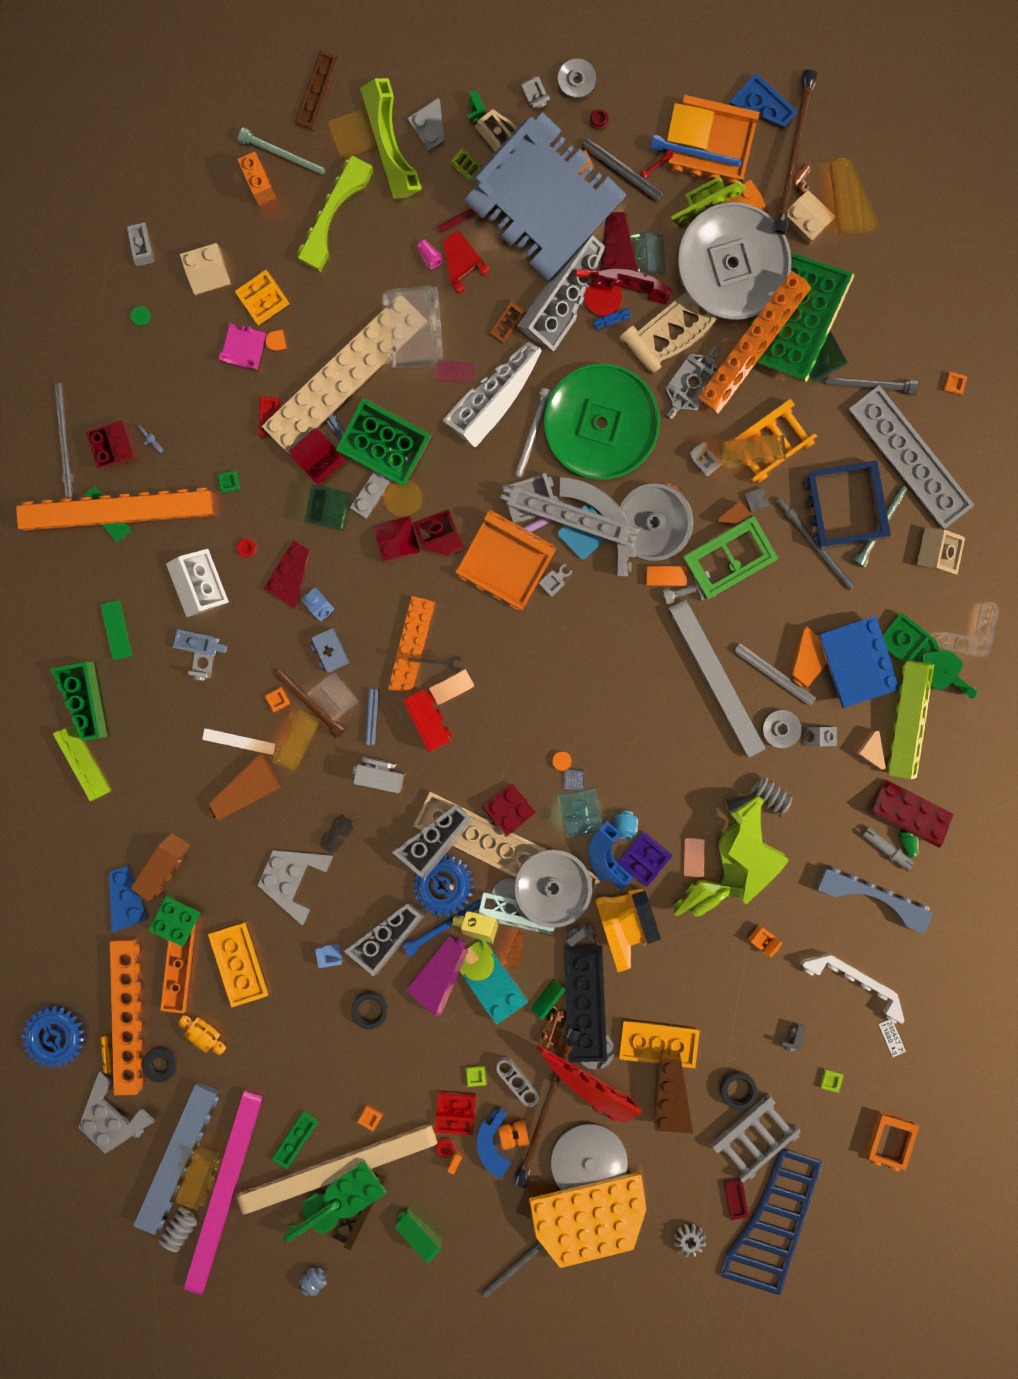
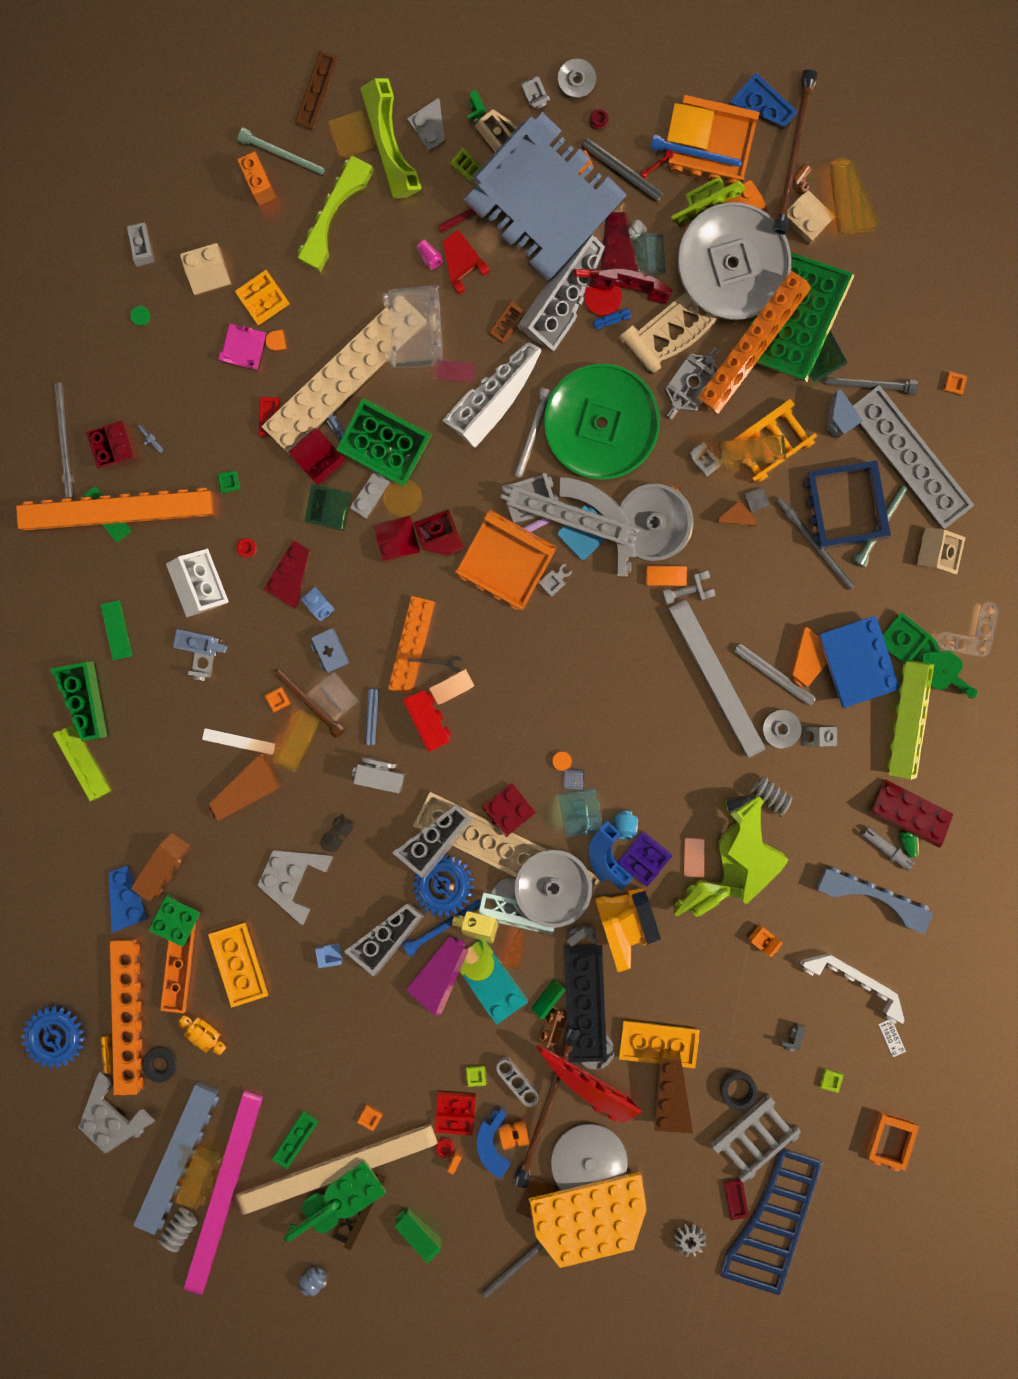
black tyre [351,991,388,1030] -> none
bright green door [683,515,779,599] -> none
light nougat slope [857,730,886,769] -> none
none -> light grey arm [628,220,647,238]
none -> sand blue slope [827,389,863,438]

